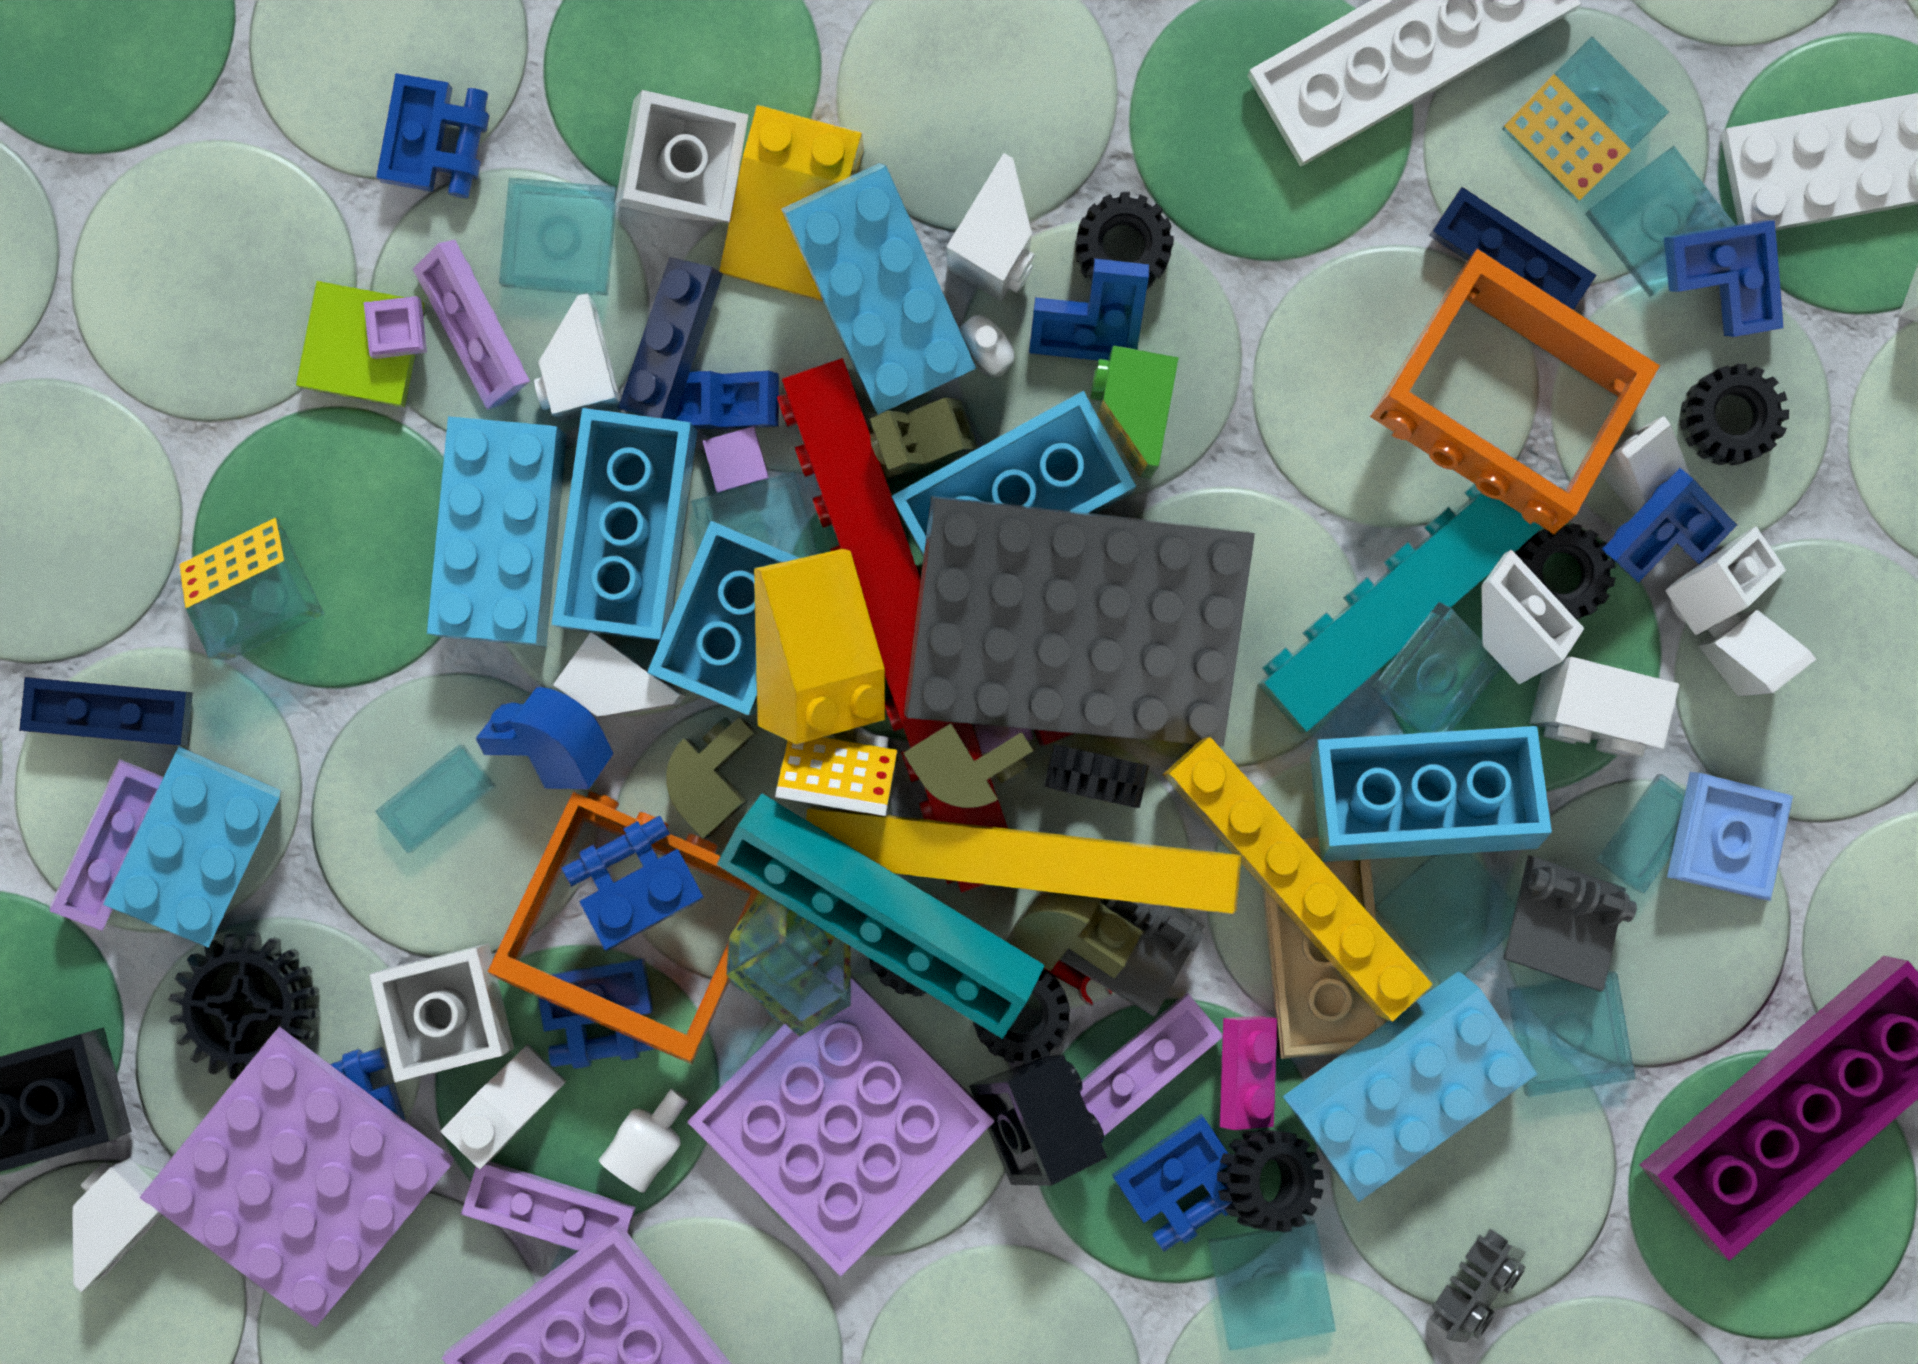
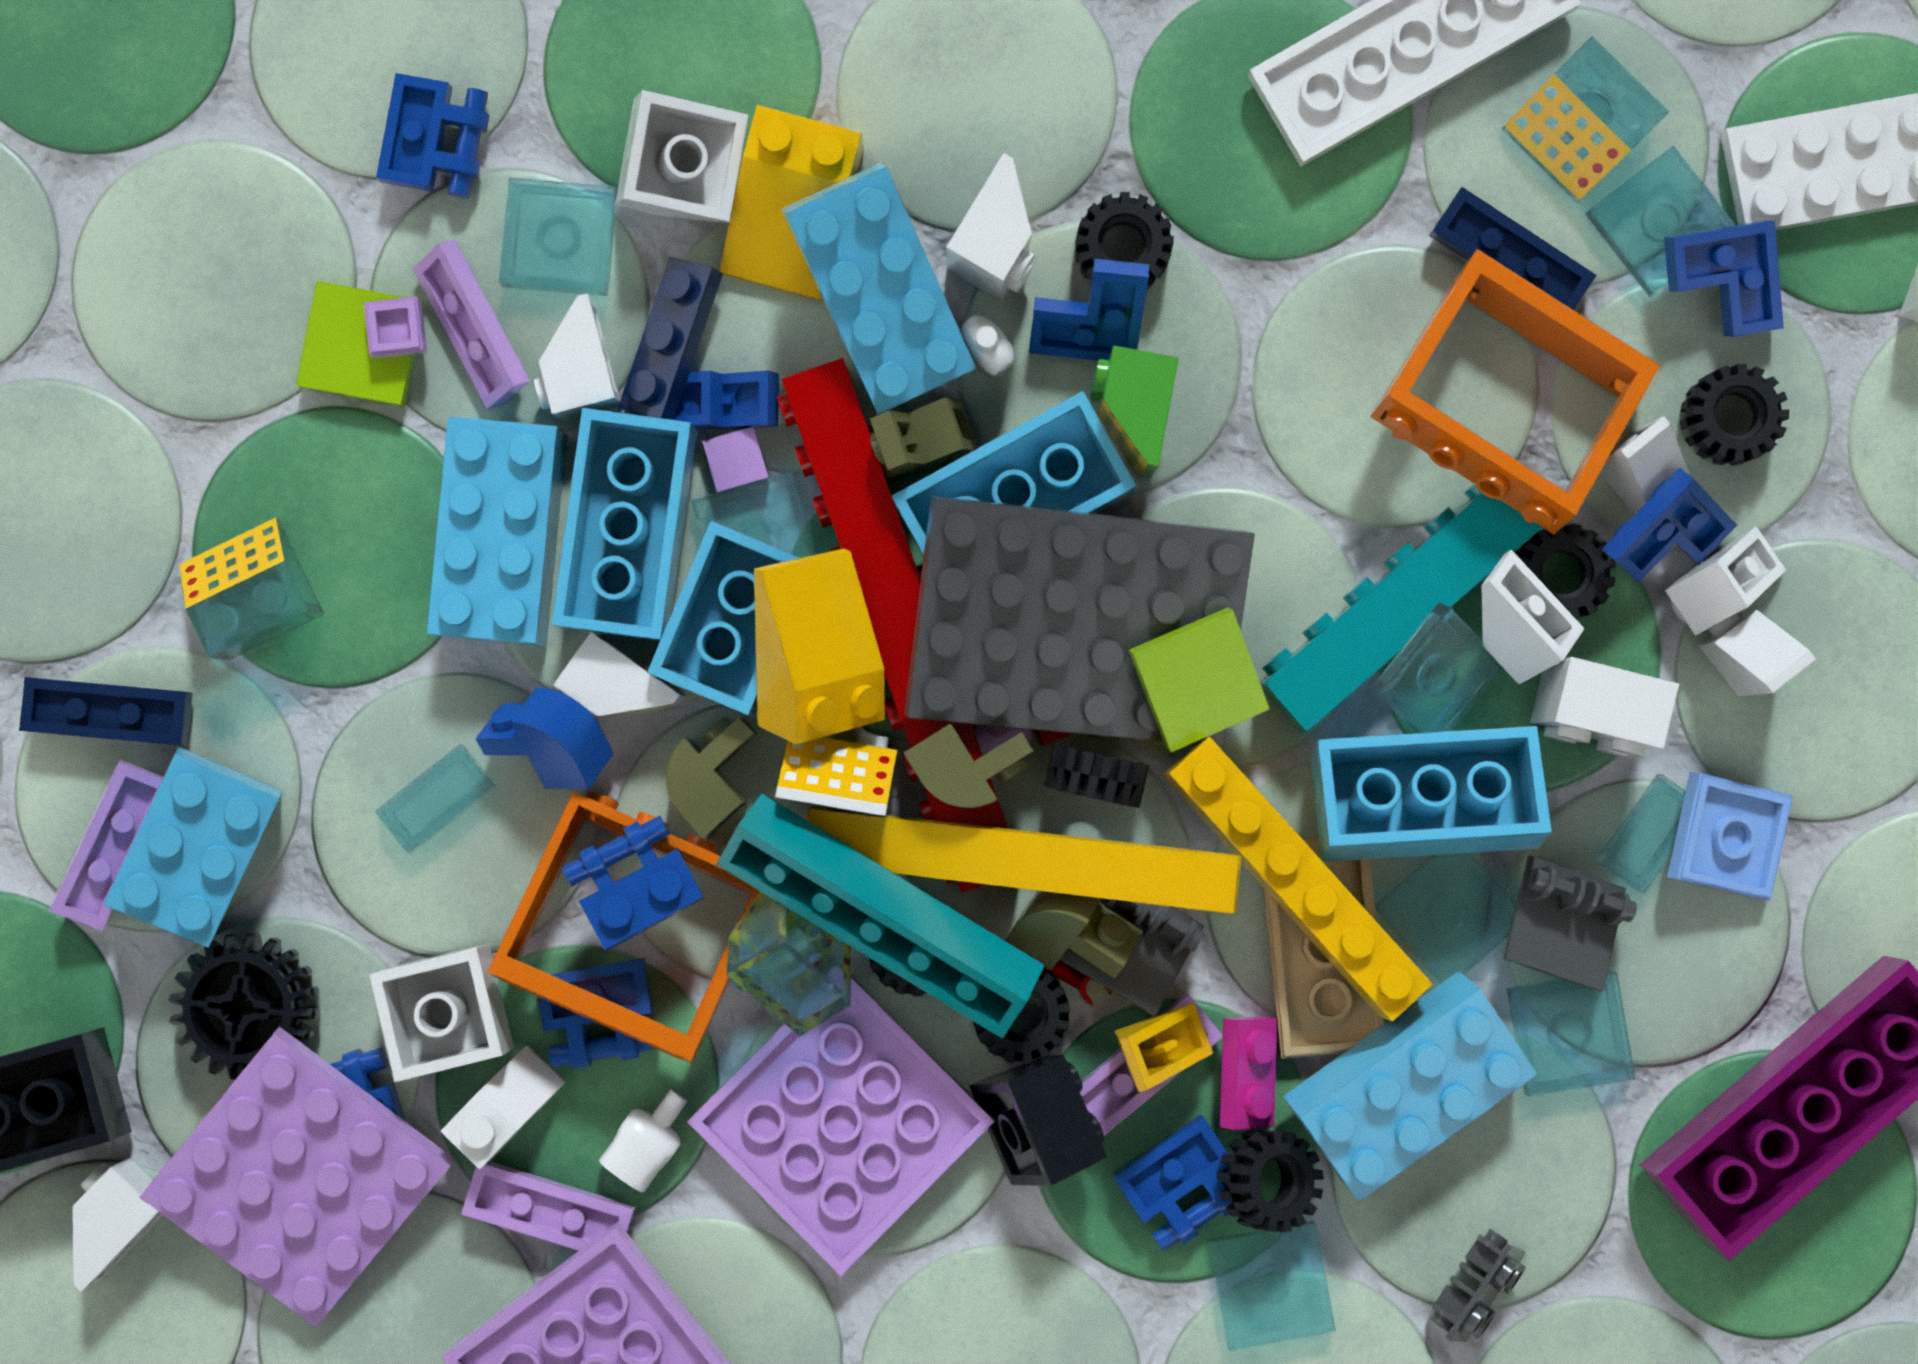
none -> yellow slope [1114,1002,1213,1092]
none -> lime tile [1128,607,1270,752]

